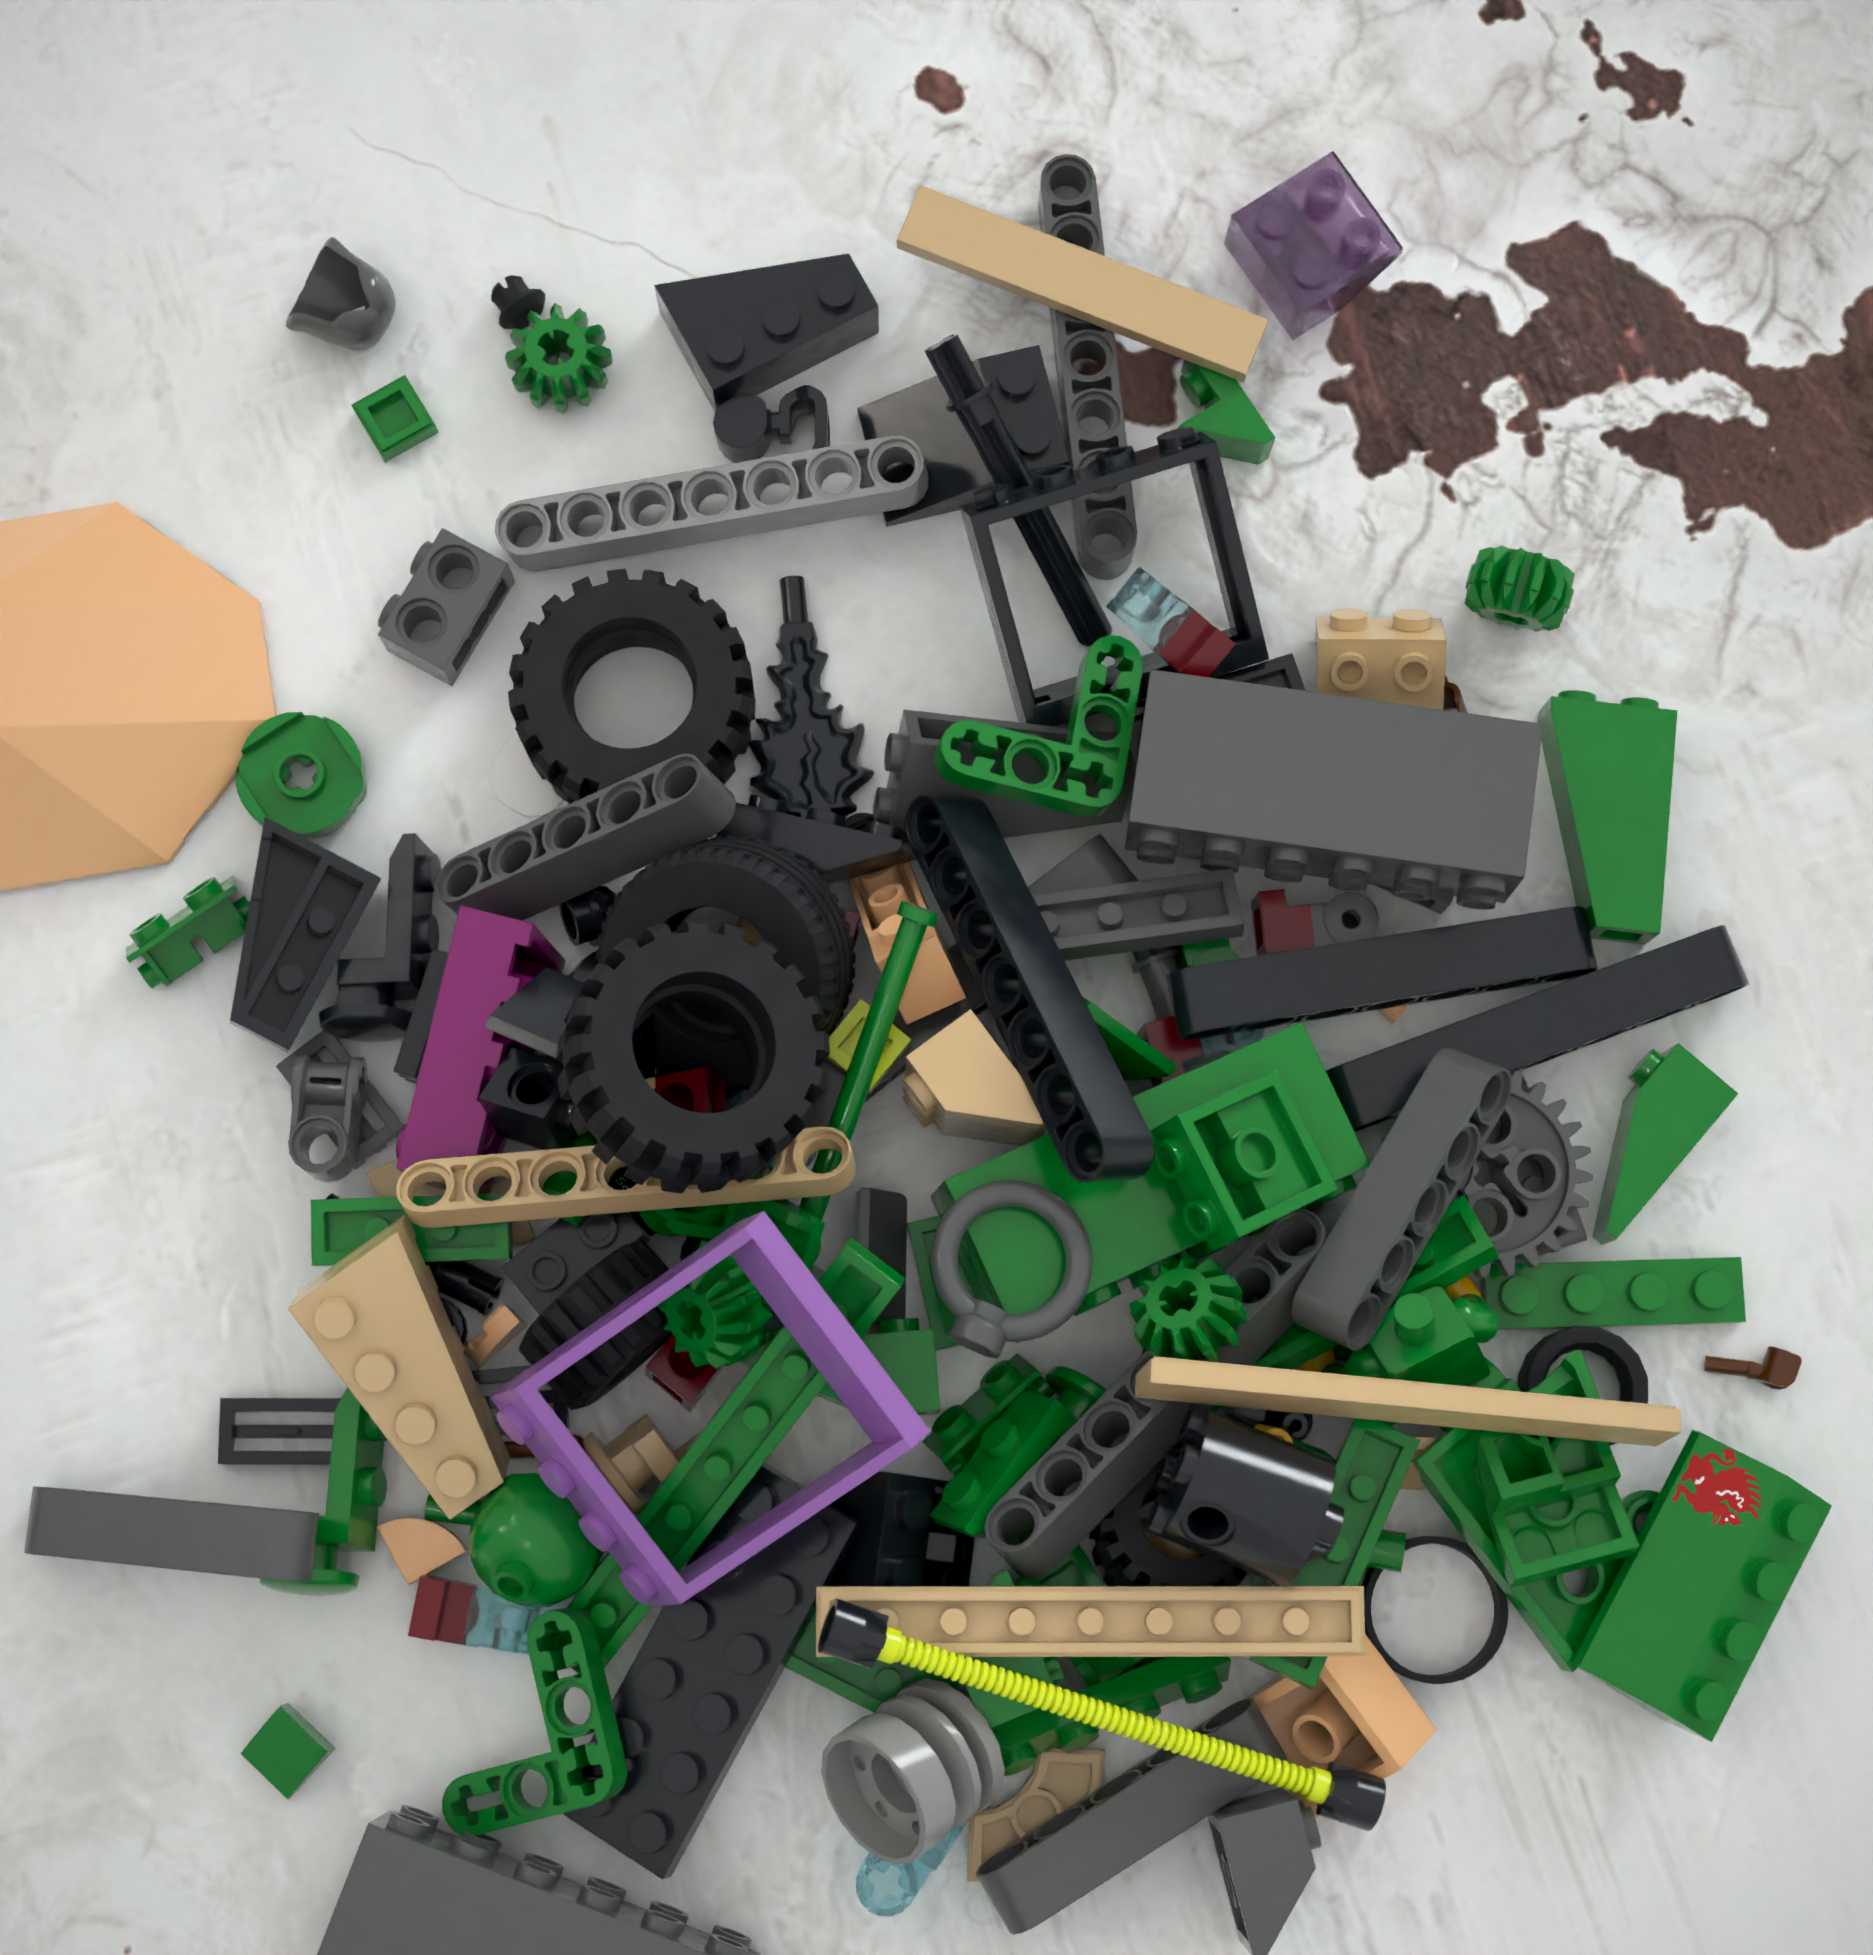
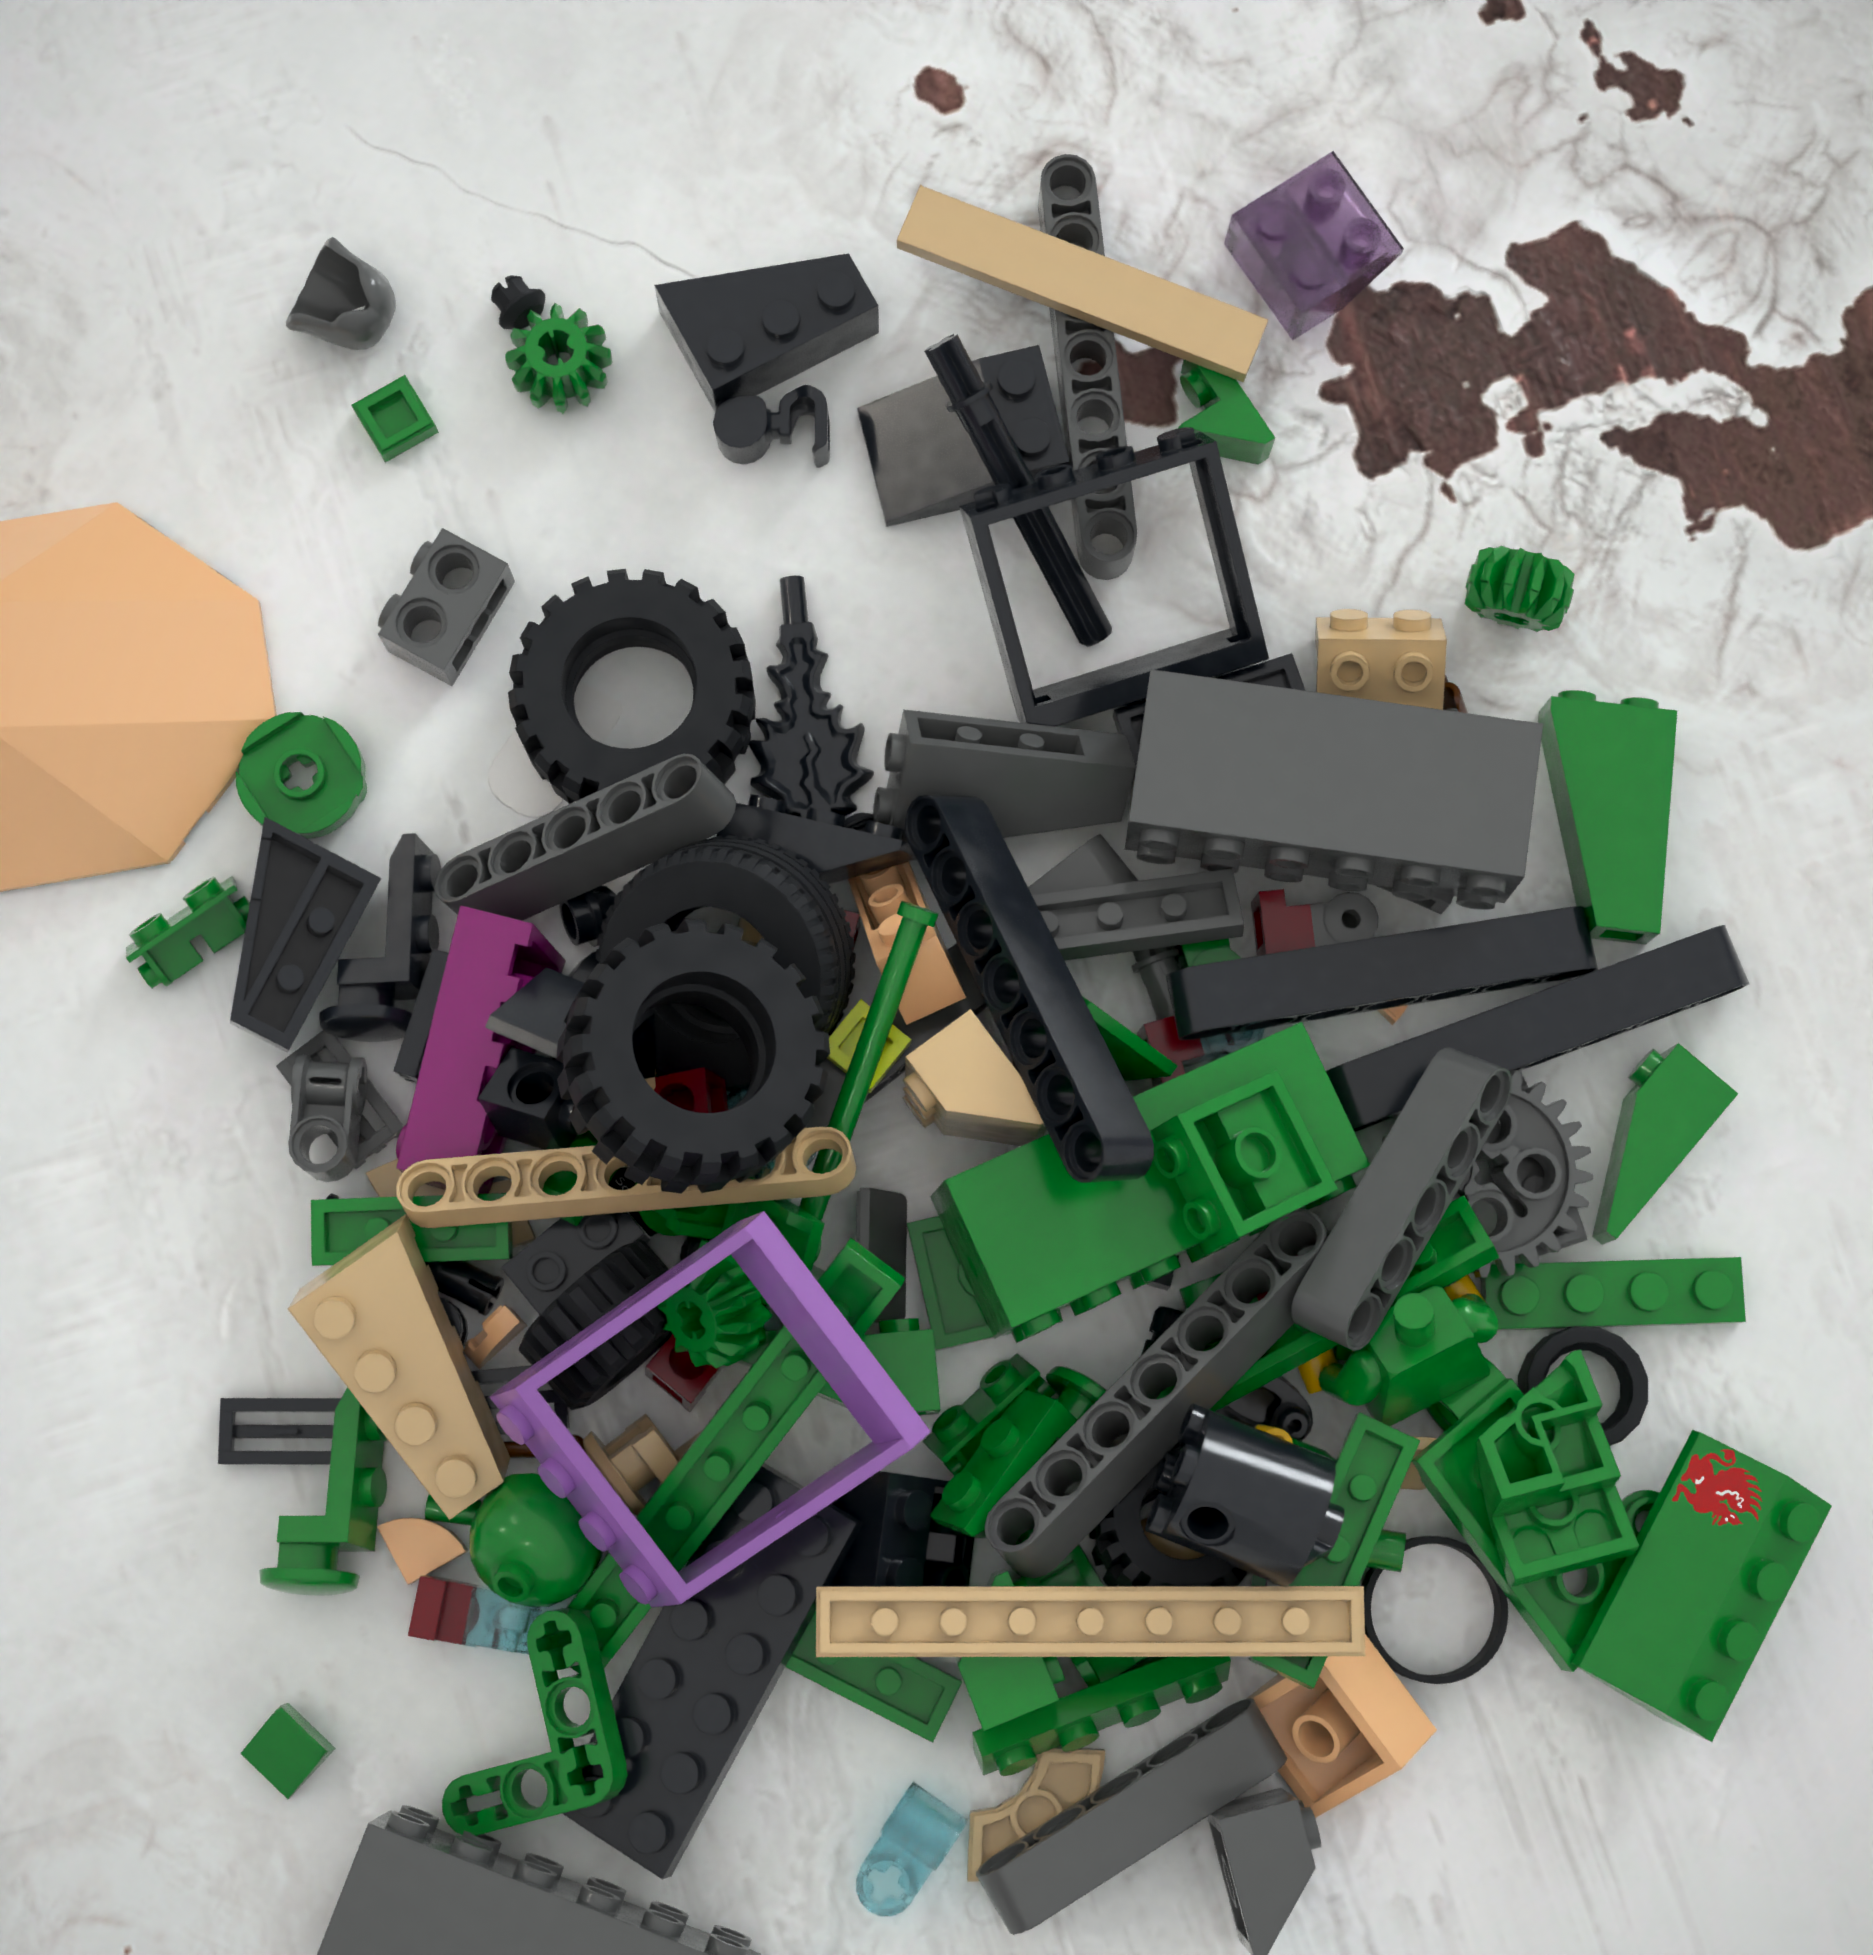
dark grey beam [24,1486,319,1582] -> none
light grey beam [495,436,929,571] -> none
neon yellow hose [818,1598,1386,1831] -> none
light grey wheel [821,1678,1005,1865] -> none
dark grey piece [931,1180,1093,1359] -> none
green beam [934,635,1143,818] -> none
leg [1105,567,1236,677] -> none
green gear [1129,1253,1248,1362] -> none
tan tile [1135,1356,1681,1447] -> none
reddish brown hand [1704,1346,1802,1390] -> none

